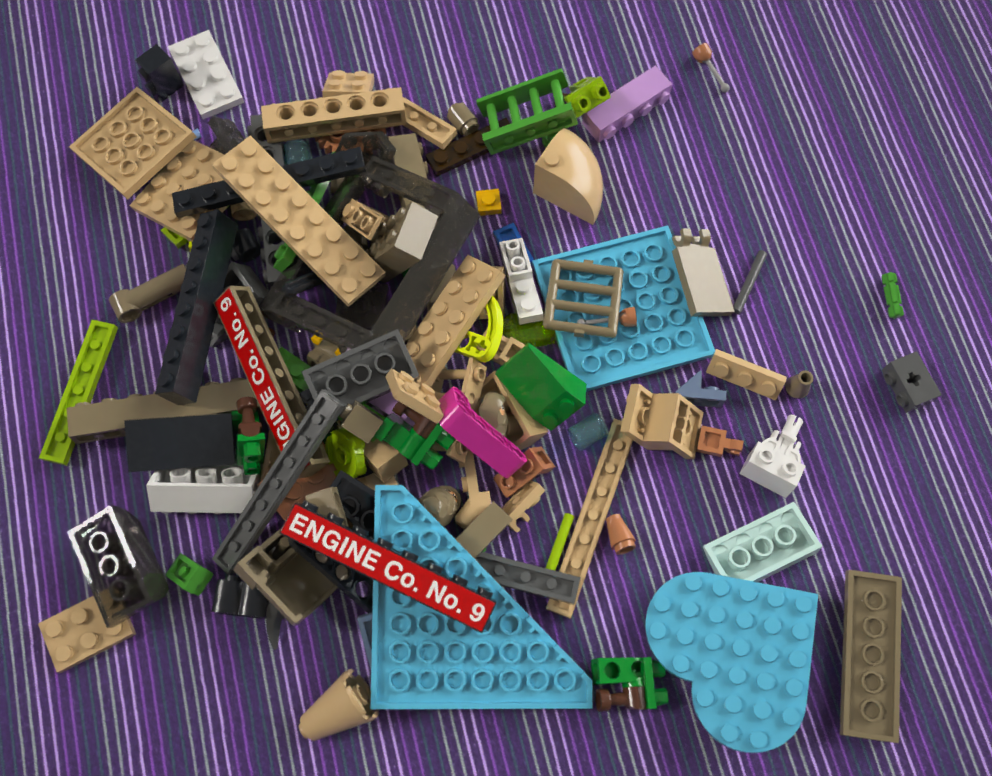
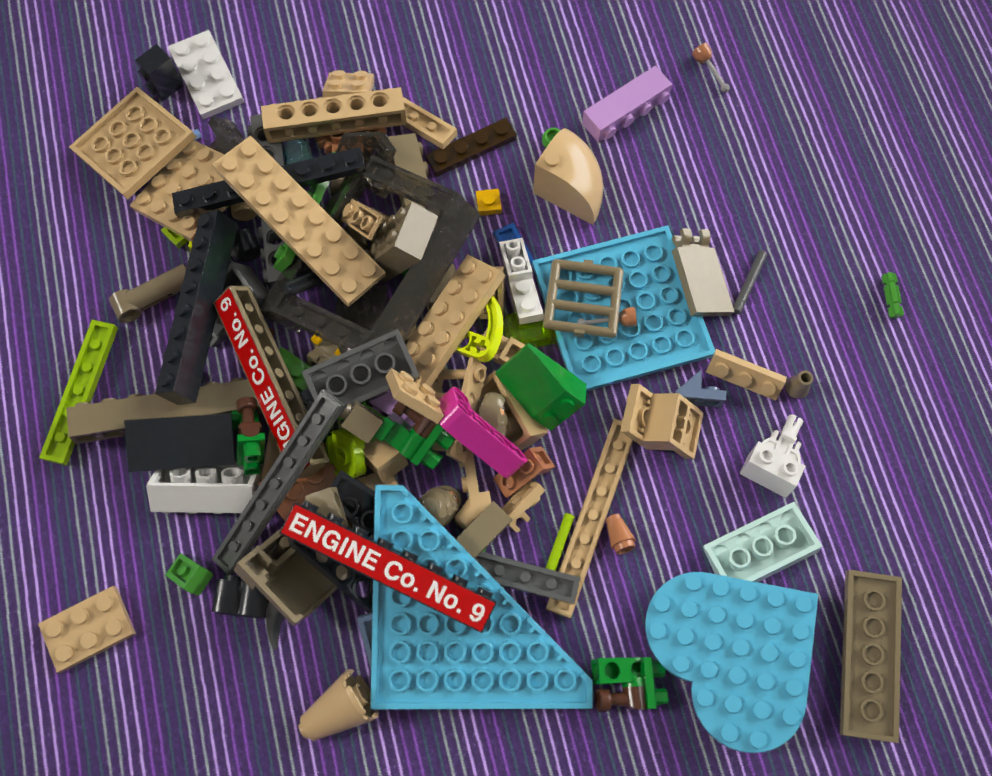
clear smoke windscreen [67,505,169,628] -> none
dark tan brick [447,103,479,136] -> none
bright green fence [476,68,578,155] -> none
lime hips [554,76,611,118] -> none
clear light blue piece [567,412,609,451] -> none
nougat plate [696,425,744,457] -> none
dark grey brick [882,351,942,413] -> none

